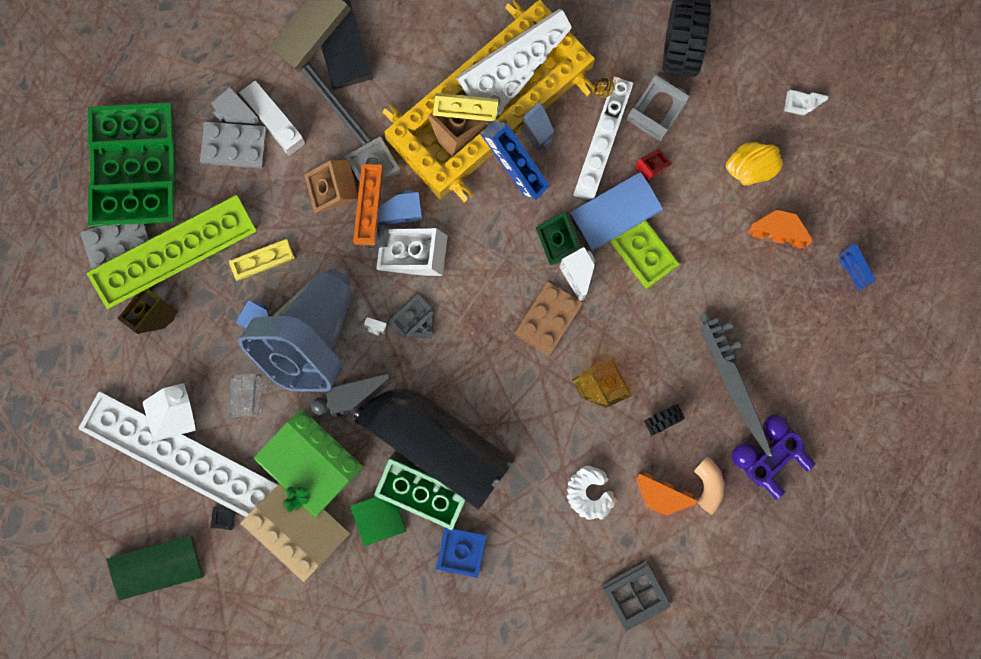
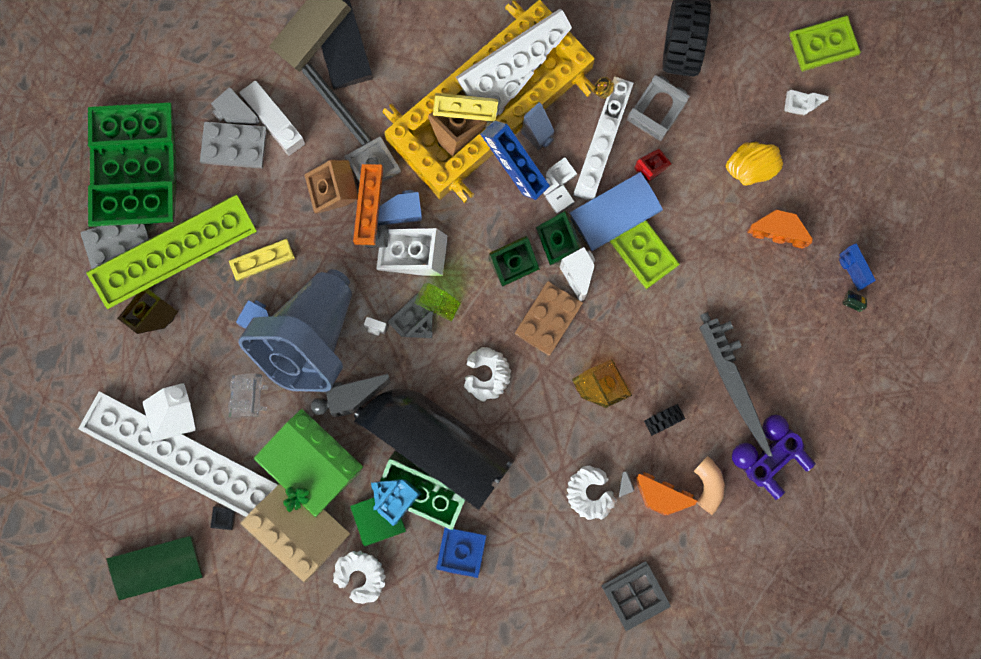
none -> white piece [333,551,386,604]
none -> dark azure slope [371,479,421,526]
none -> clear neon green slope [414,283,461,322]
none -> white piece [464,347,511,402]
none -> dark green slope [488,236,539,287]
none -> white slope [543,157,578,196]
none -> white tile [546,185,574,214]
none -> light grey slope [618,472,634,497]
none -> lime tile [789,16,861,71]
none -> clear green slope [842,290,867,312]

